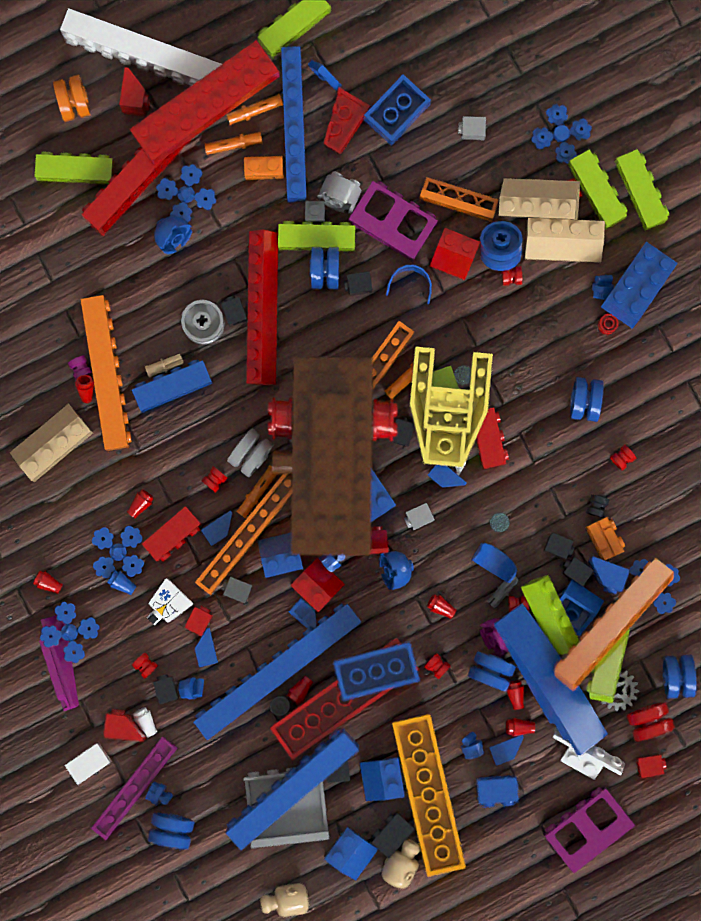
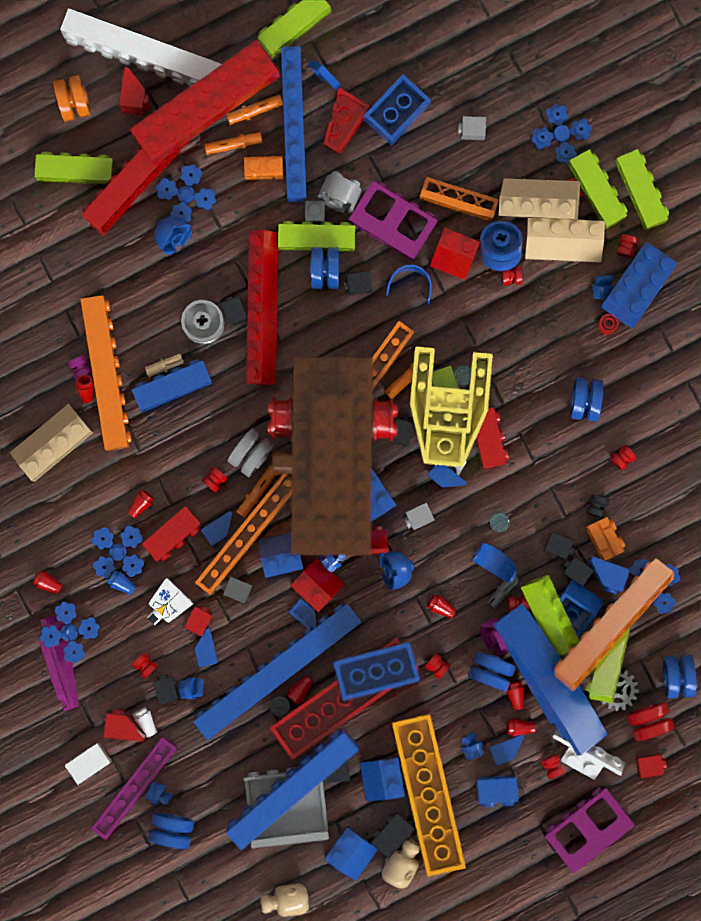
none -> red wheel [541,754,566,780]
none -> red wheel [616,234,639,259]

